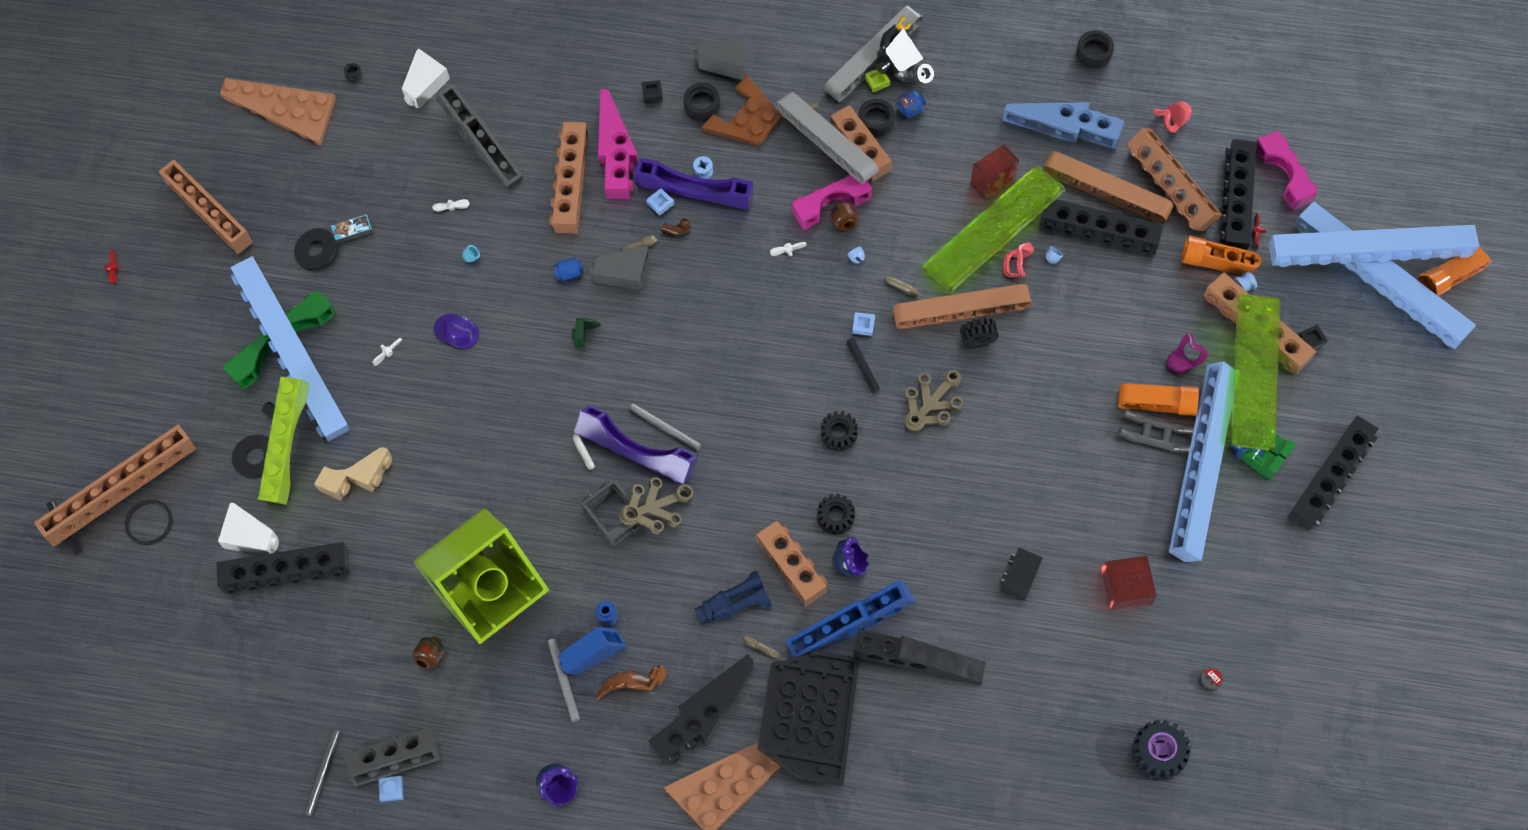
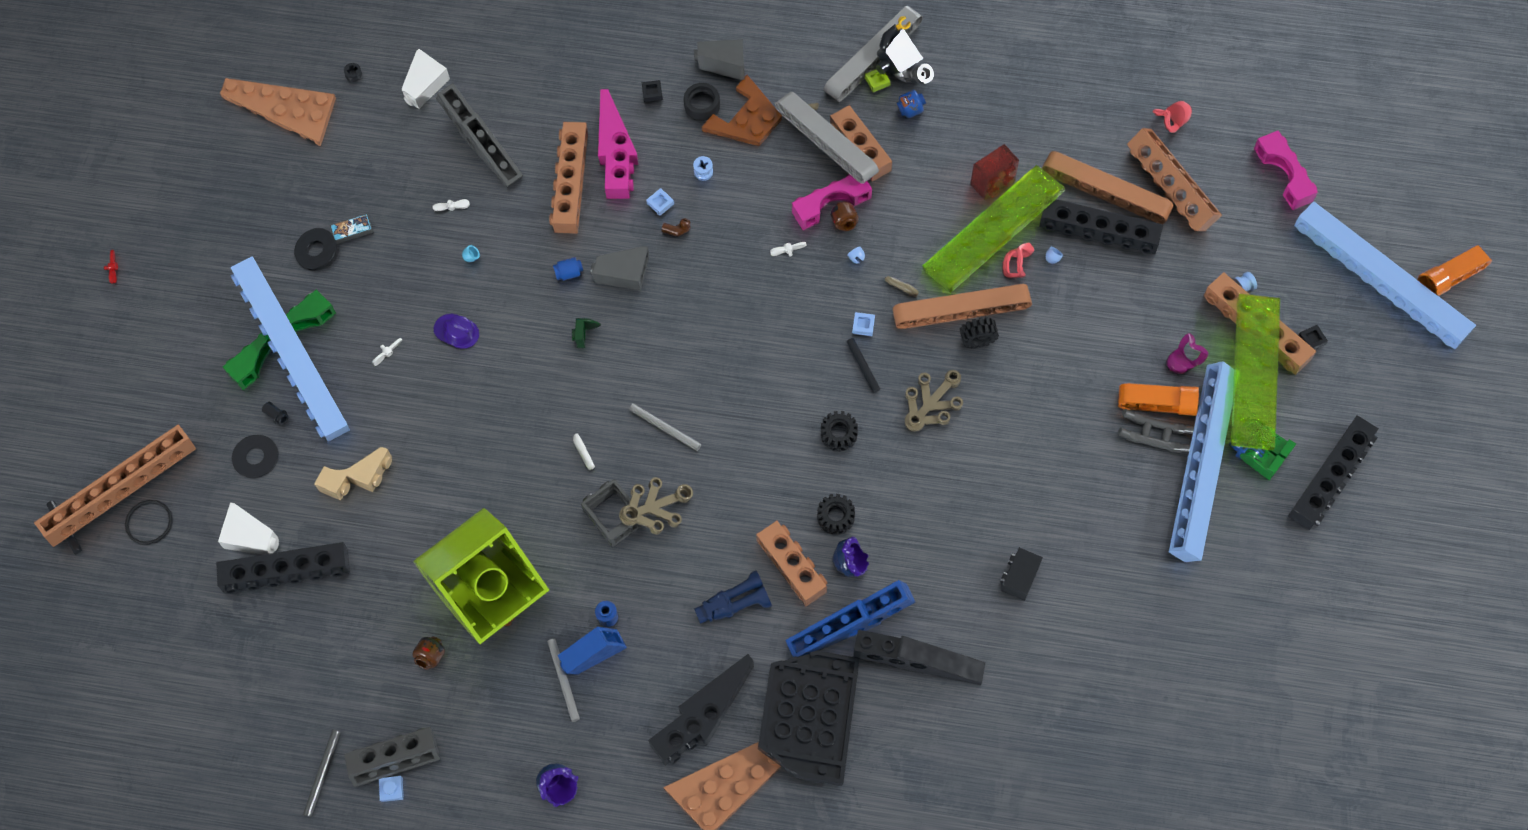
nougat brick [158,159,253,254] -> none
lime arch [258,377,309,505] -> none
dark purple arch [574,405,698,484] -> none
dark orange plant [596,664,667,701] -> none
dark tan piece [621,235,657,251] -> none
dark purple arch [634,158,754,210] -> none
dark tan piece [743,636,780,659] -> none
black tyre [858,98,895,137] -> none
medium blue brick [1003,102,1125,150] -> none
black tyre [1076,30,1114,68] -> none
clear red brick [1101,556,1157,610] -> none
black wheel [1131,720,1191,781] -> none
orange beam [1181,235,1262,276] -> none
tile [1200,668,1223,691] -> none
black brick [1220,139,1256,250] -> none
red piece [1253,214,1266,247] -> none
light blue brick [1269,225,1479,267] -> none

